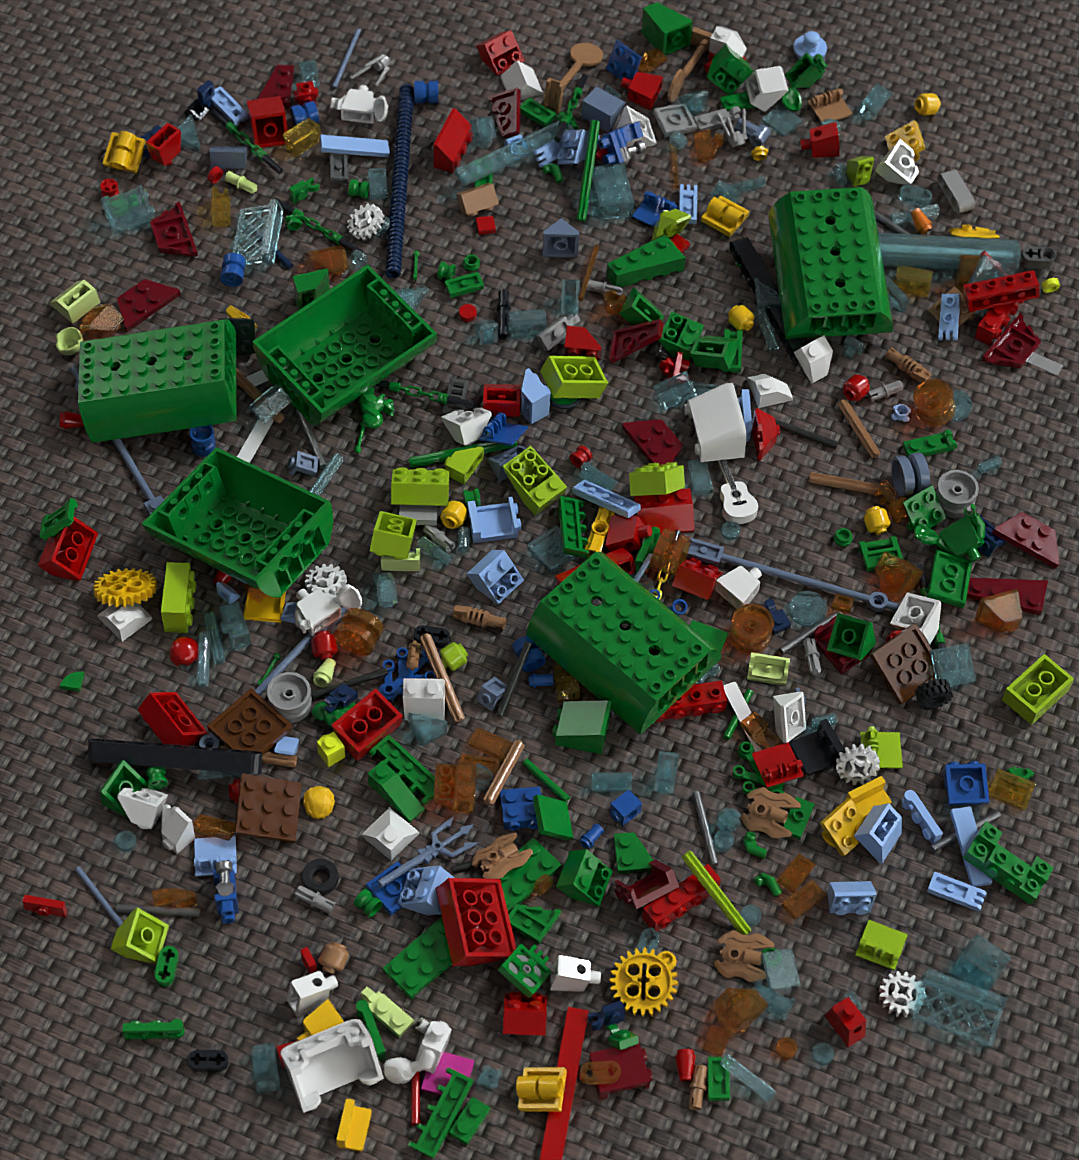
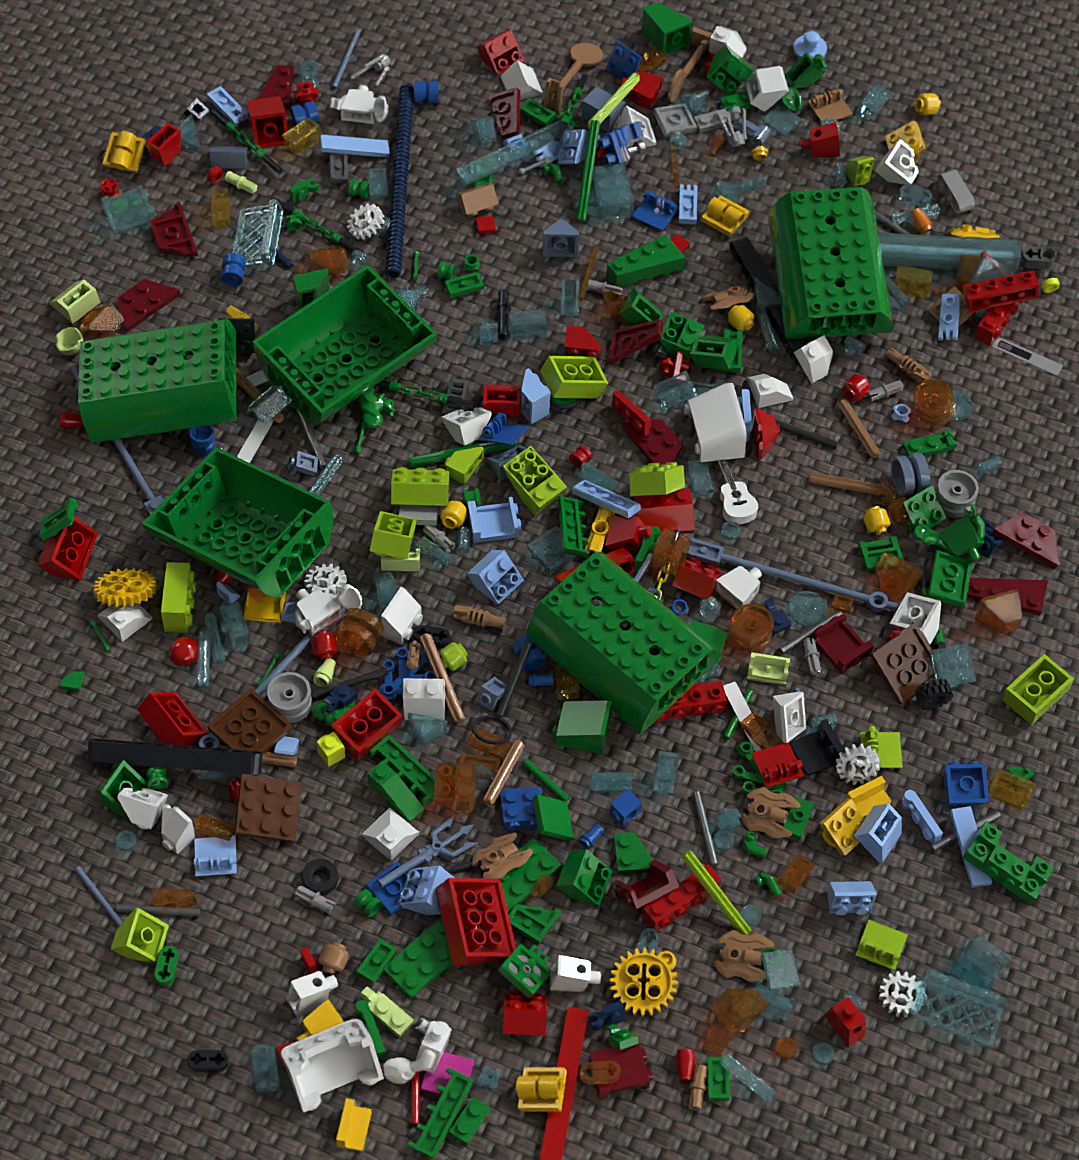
red plate [22,895,67,917] -> none
green plate [122,1018,185,1039] -> none
dark blue plate [197,80,215,109] -> none
hips [213,861,239,924] -> none
yellow hair [303,786,335,819] -> none
red slope [434,108,474,173] -> none
red tile [459,304,477,322] -> none
light grey plate [536,314,580,351] -> none
lime slope [651,209,692,241] -> none
clear orange tile [693,129,715,163] -> none
clear orange plate [781,879,826,920] -> none
green slope [827,613,876,660] -> none
green plate [833,528,853,547] -> none
light blue hinge [927,871,986,911] -> none
dark red wing [982,314,1041,368] -> none
none -> green hinge [89,619,111,652]
none -> green plate [356,938,398,985]
none -> white slope [381,587,423,645]
none -> black piece [472,715,512,745]
none -> light grey hinge [518,156,552,175]
none -> lime axle [588,73,640,128]
none -> red plate [612,390,651,436]
none -> clear light blue plant [699,596,721,621]
none -> medium nougat piece [701,286,755,310]

